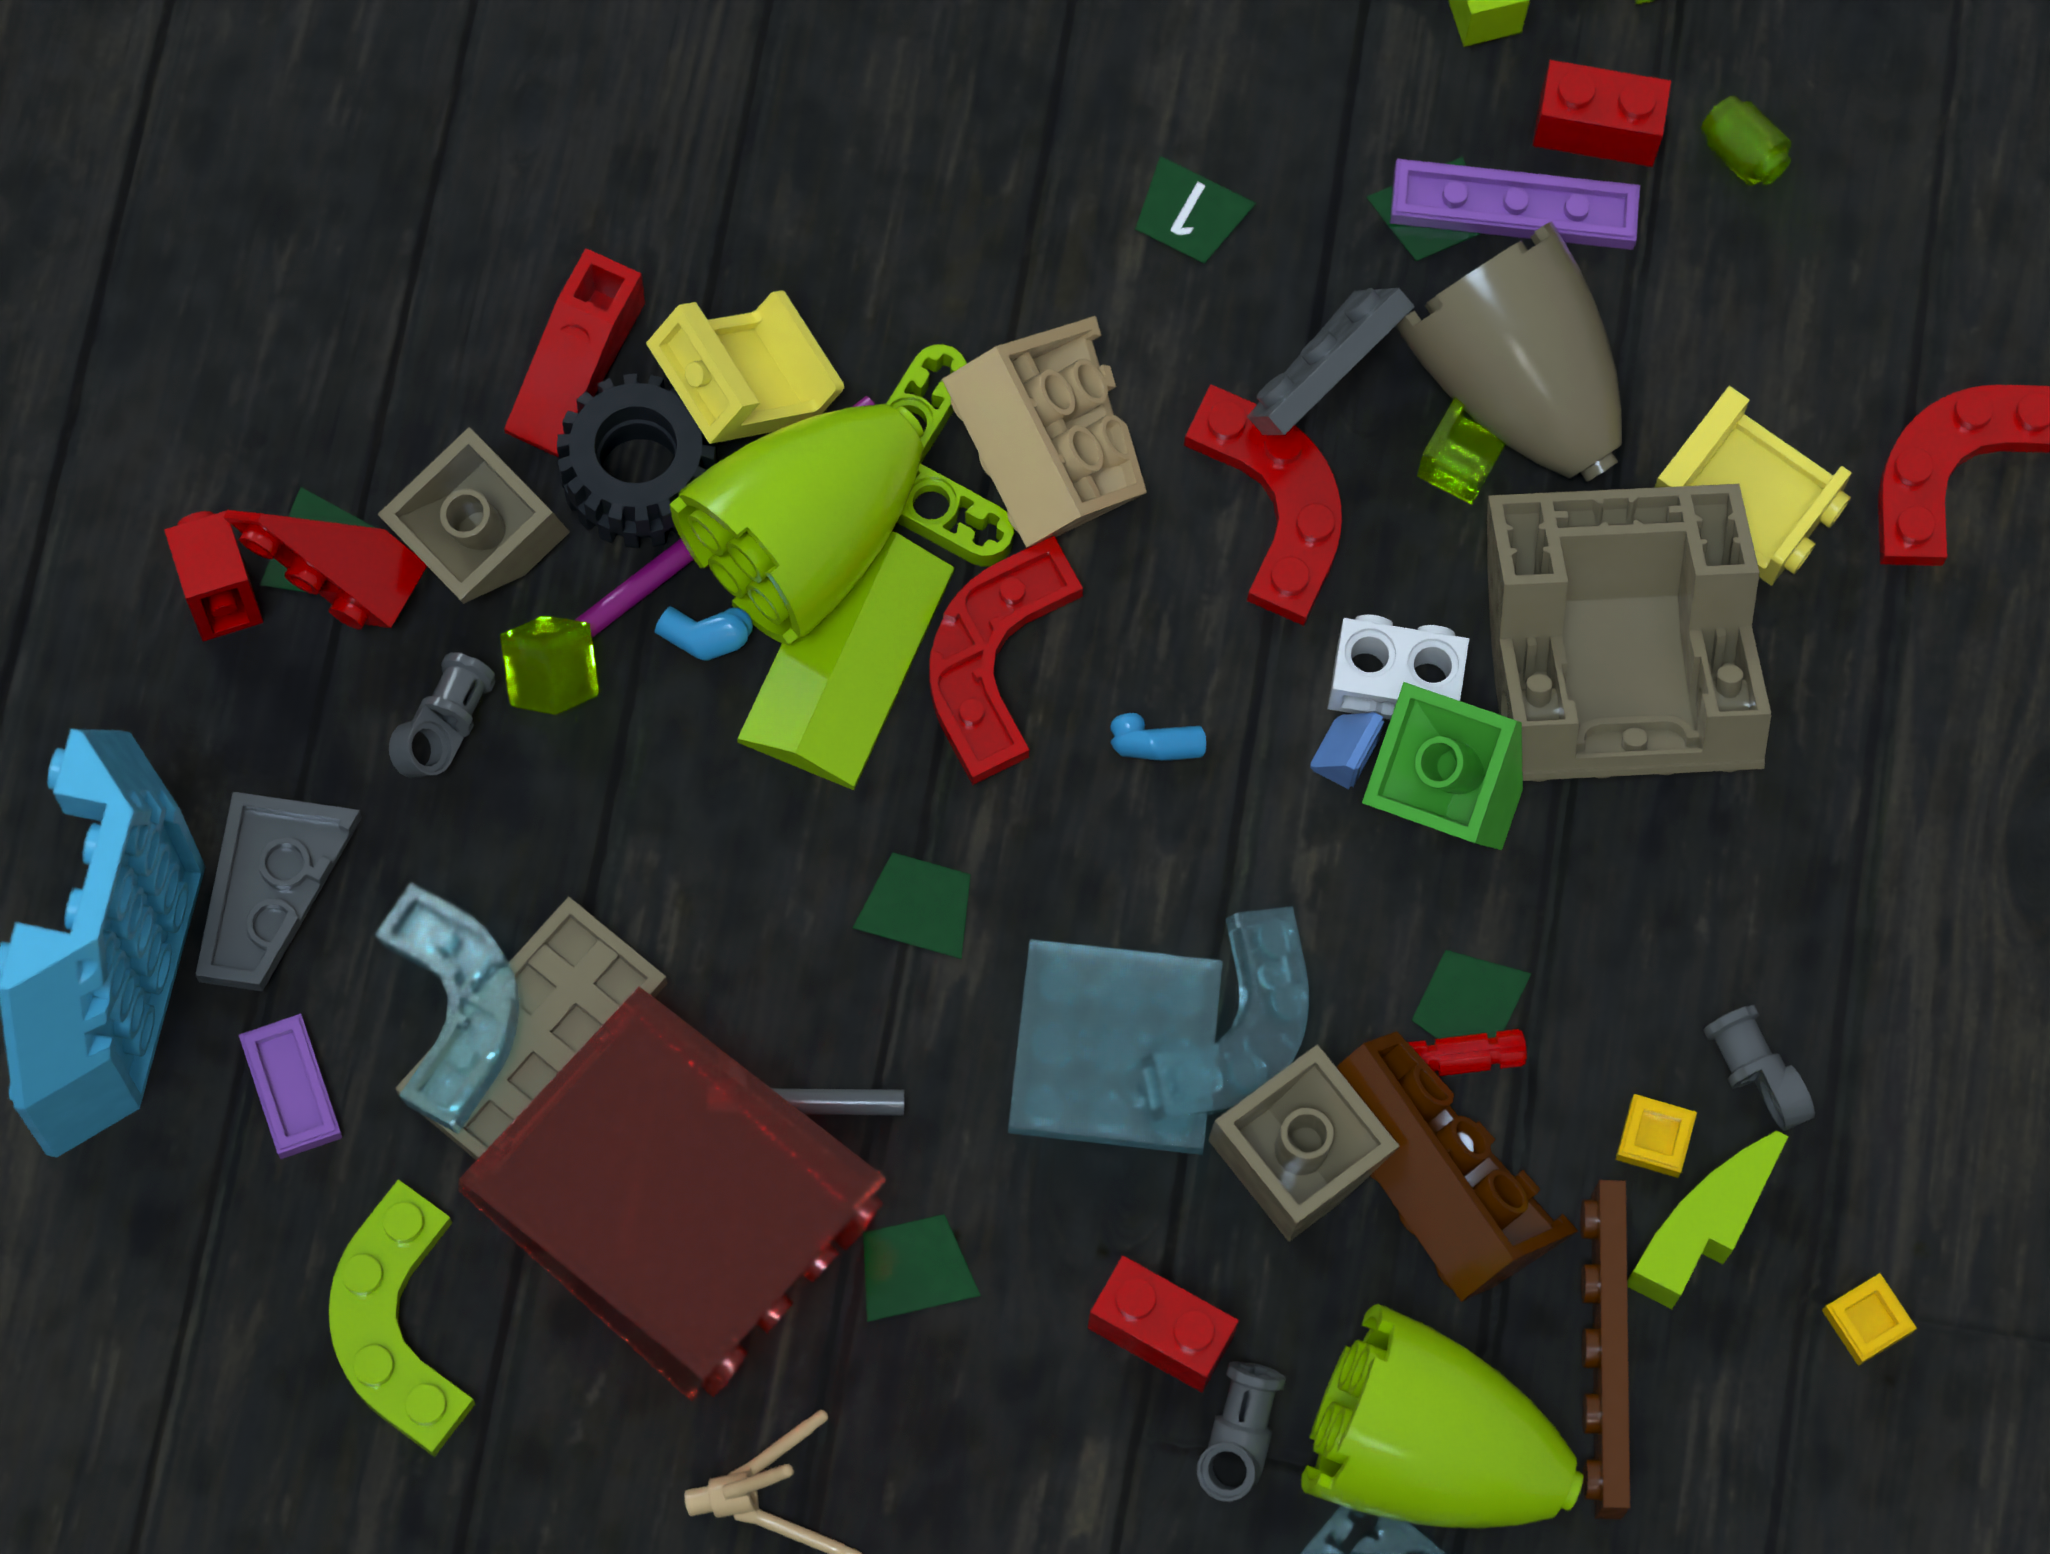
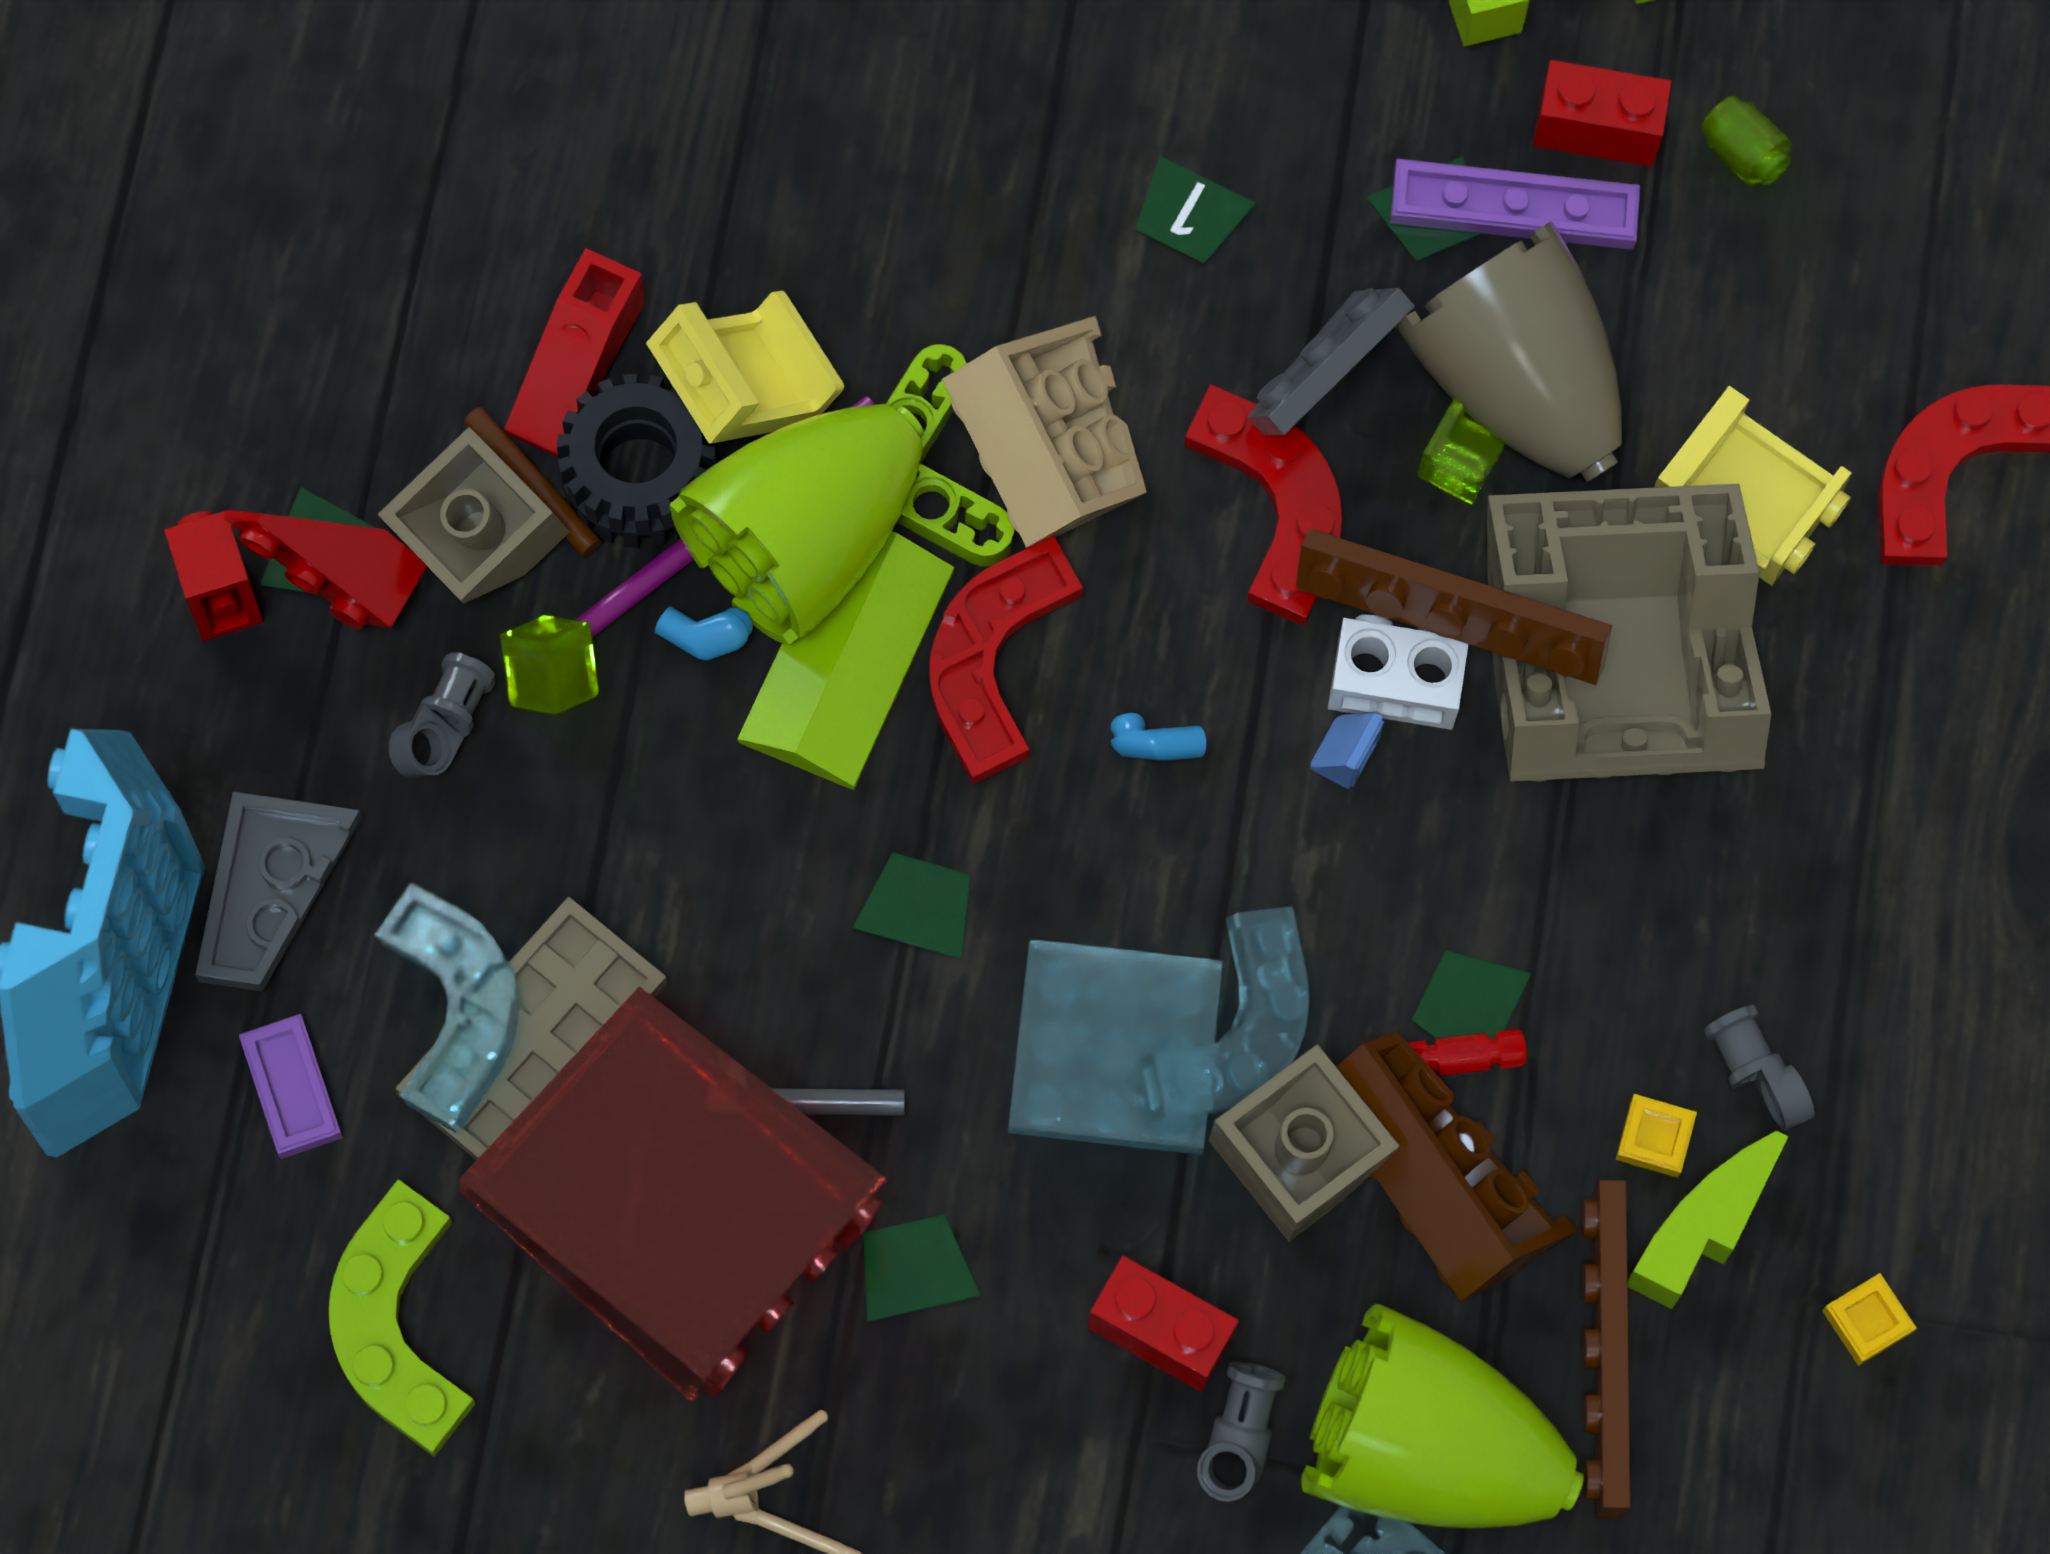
bright green slope [1362,682,1523,850] -> none
none -> reddish brown bar [464,407,602,558]
none -> reddish brown plate [1296,529,1612,685]

